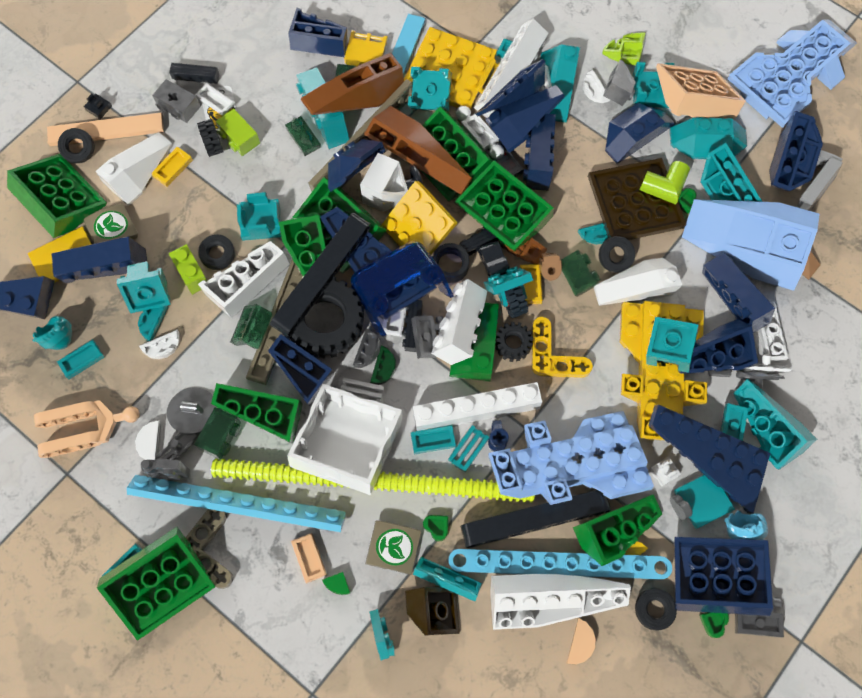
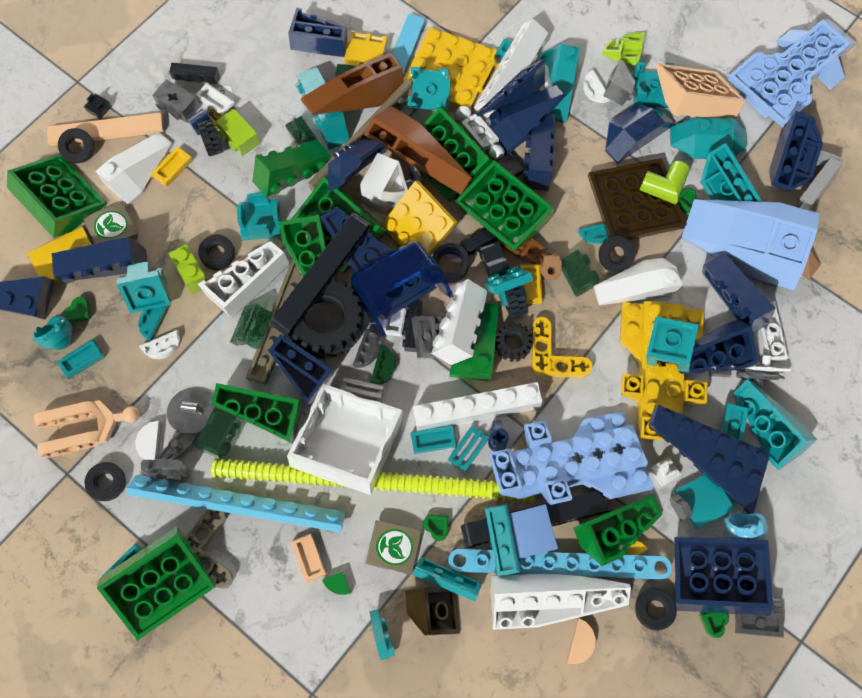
none -> green tile [64,297,90,322]
none -> black tyre [84,462,126,501]
none -> dark blue brick [187,109,210,136]
none -> green wedge [252,140,331,198]
none -> teal tile [485,504,521,576]
none -> medium blue slope [510,504,558,558]

